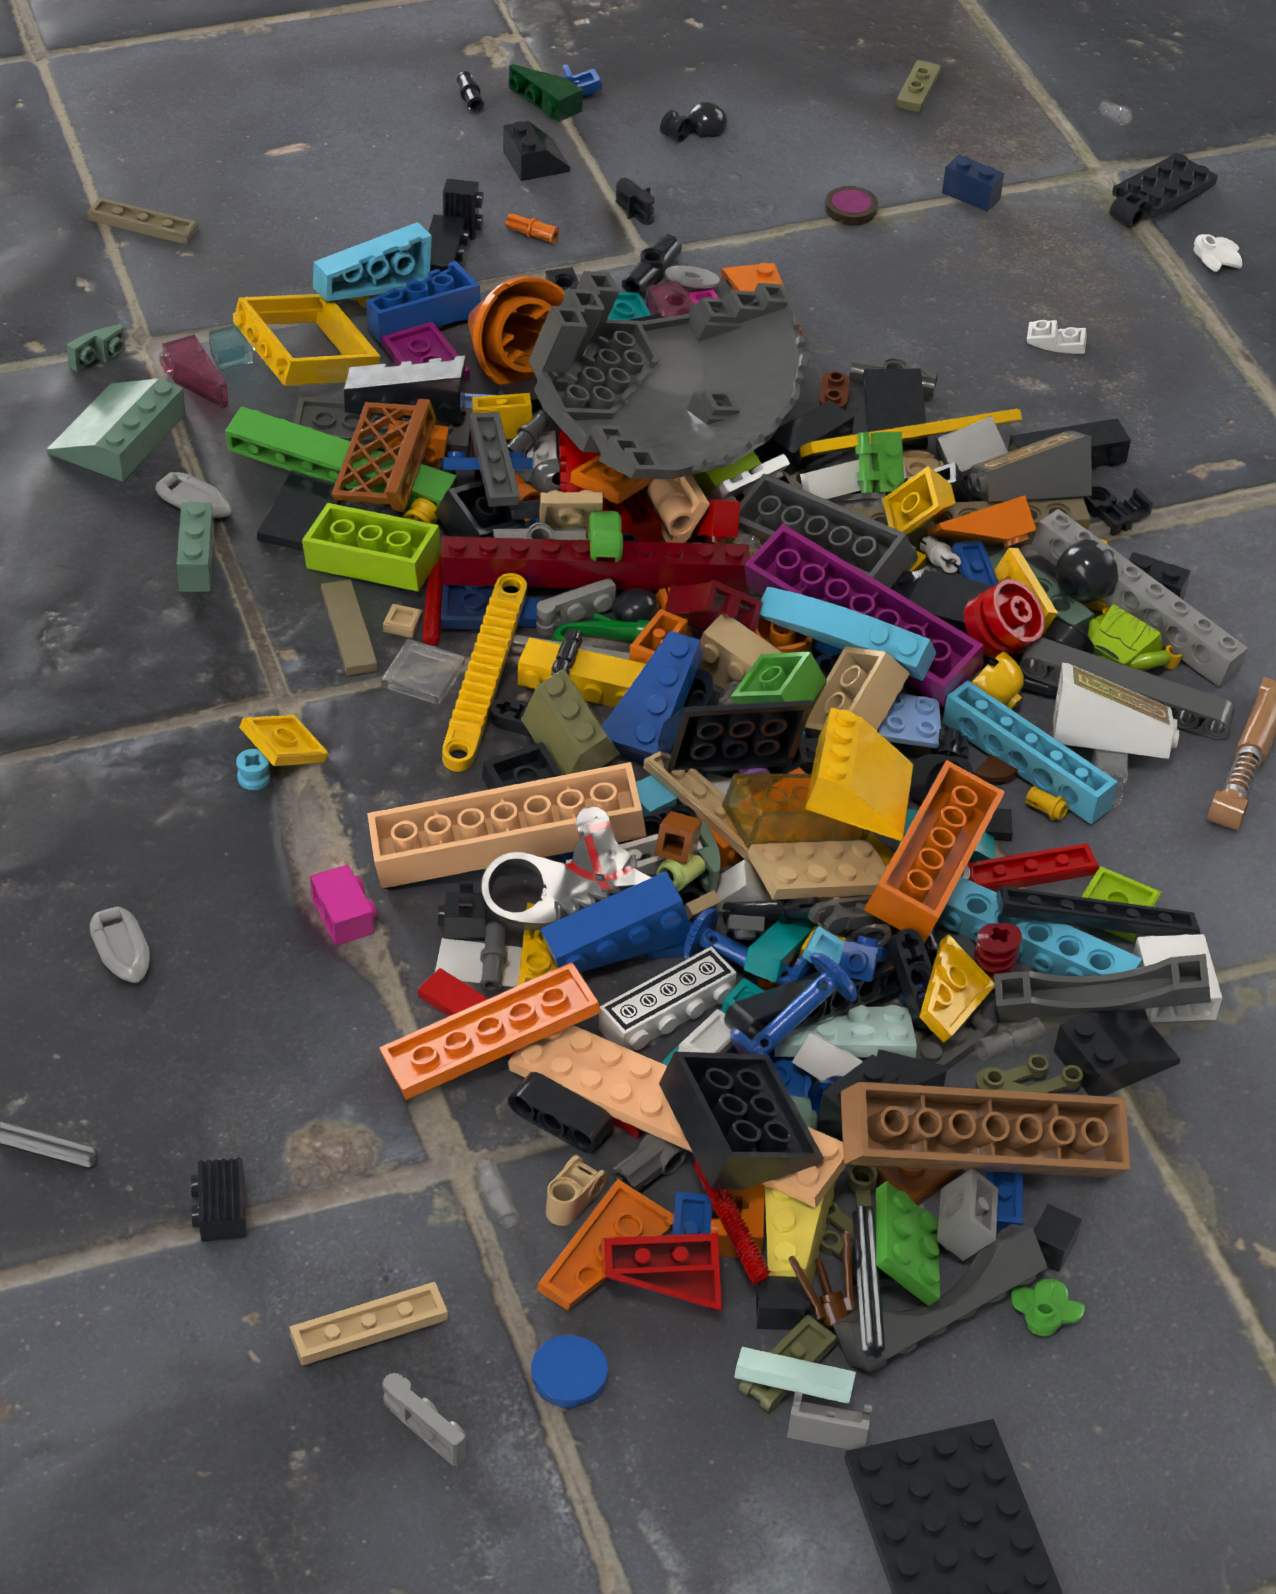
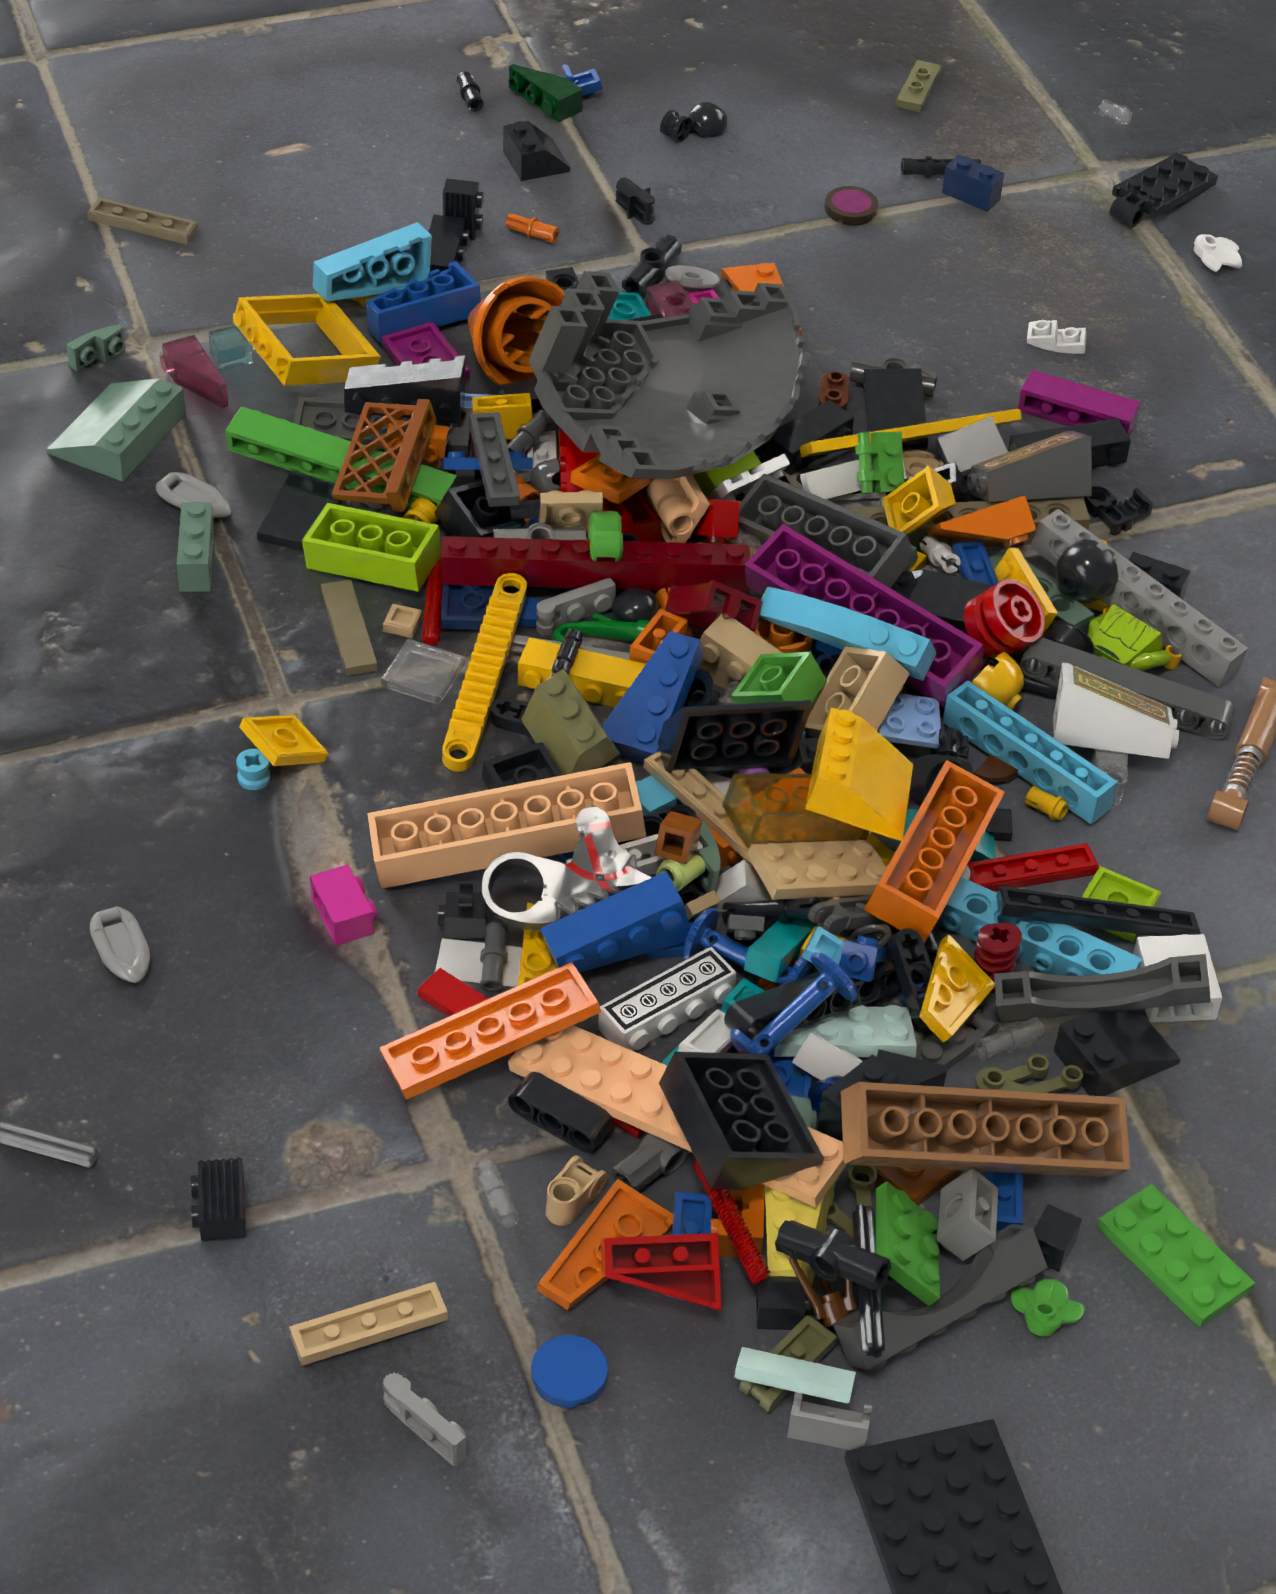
none -> black piece [775,1220,891,1291]
none -> black pin [901,156,981,178]
none -> magenta brick [1018,370,1141,437]
none -> bright green plate [1096,1184,1255,1328]

